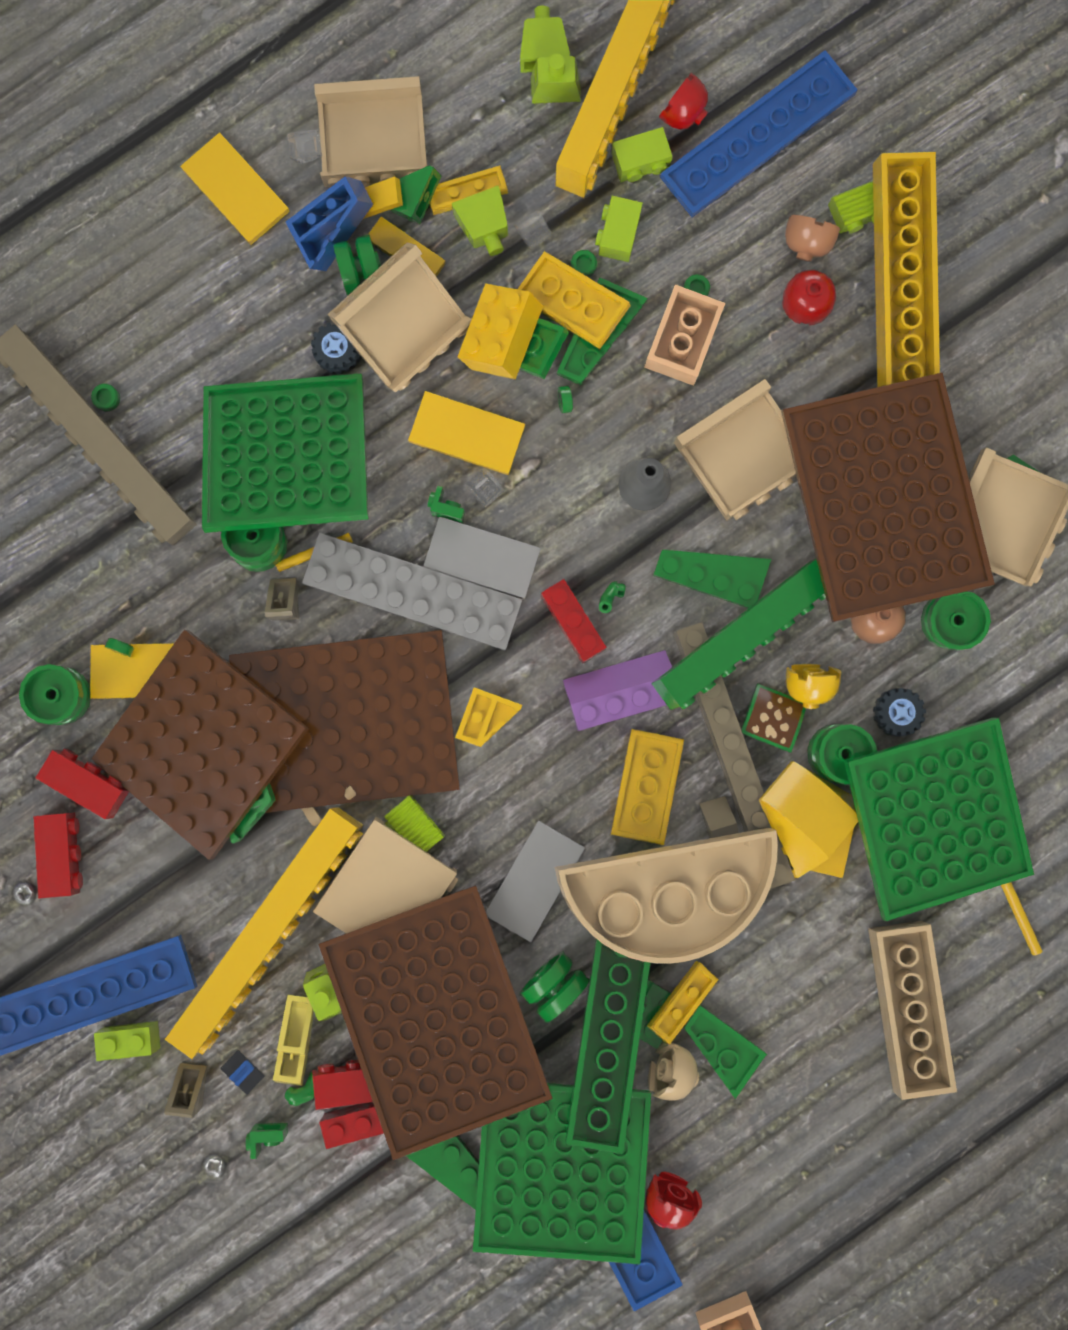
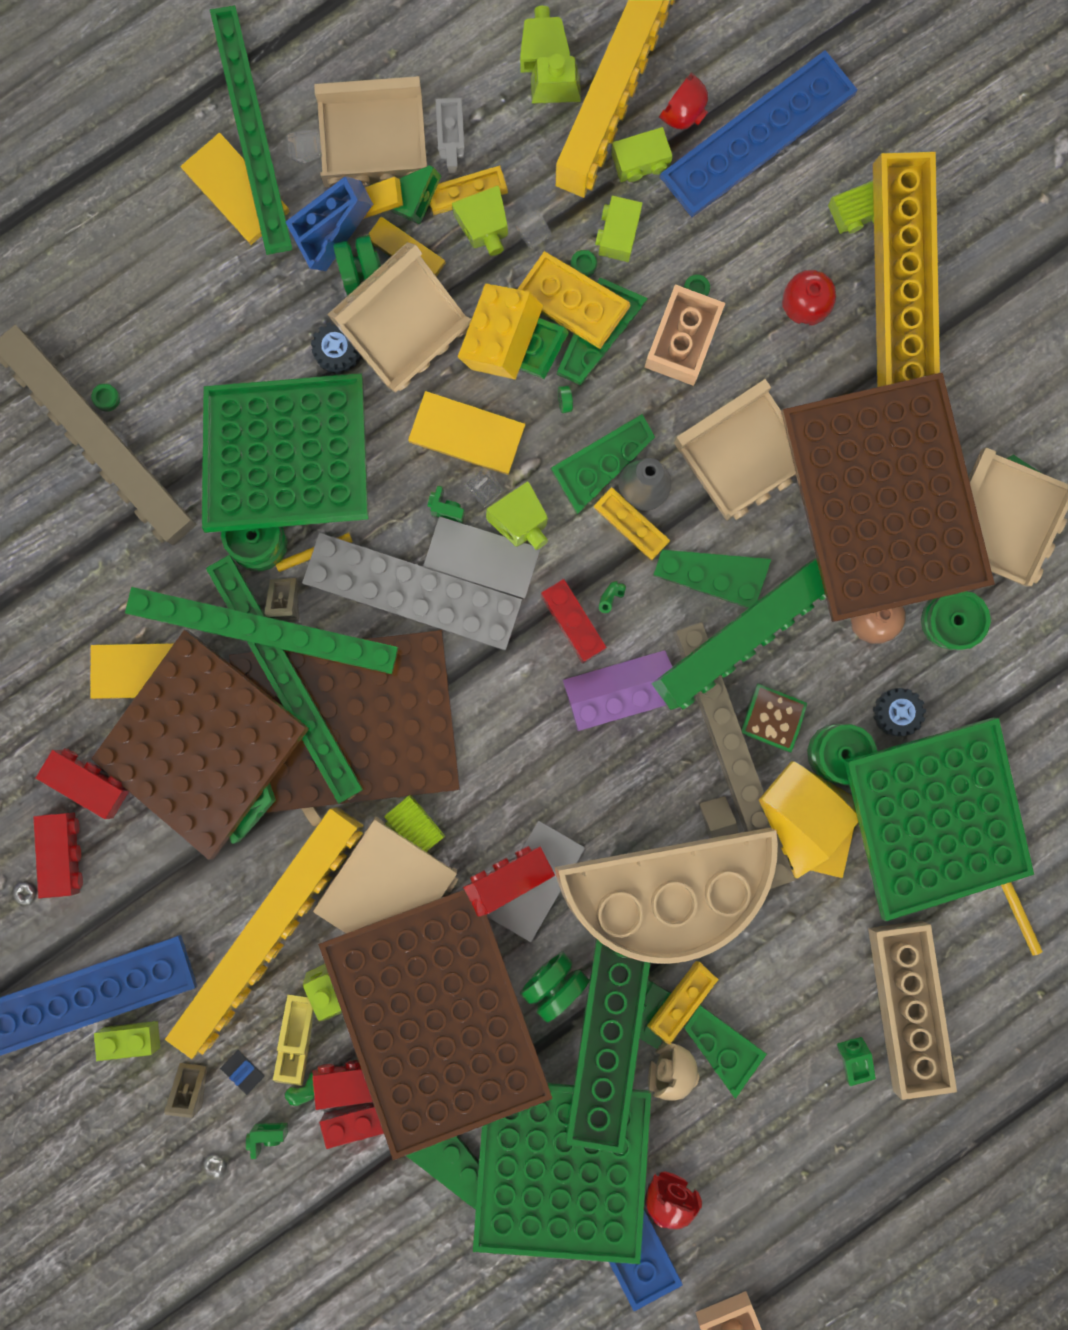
green wheel [19,664,91,725] -> none
green tile [105,638,134,657] -> none
yellow wing [455,687,522,747] -> none
yellow tile [611,729,684,845] -> none
nougat cylinder [785,215,840,262] -> none
yellow cylinder [786,664,841,709] -> none
none -> green plate [125,587,399,674]
none -> green plate [206,555,363,804]
none -> green plate [210,5,292,255]
none -> light grey hinge [436,98,465,174]
none -> red brick [463,846,555,917]
none -> lime torso [486,481,548,550]
none -> green wing [550,414,655,514]
none -> yellow tile [593,487,670,561]
none -> green bracket [837,1037,876,1086]

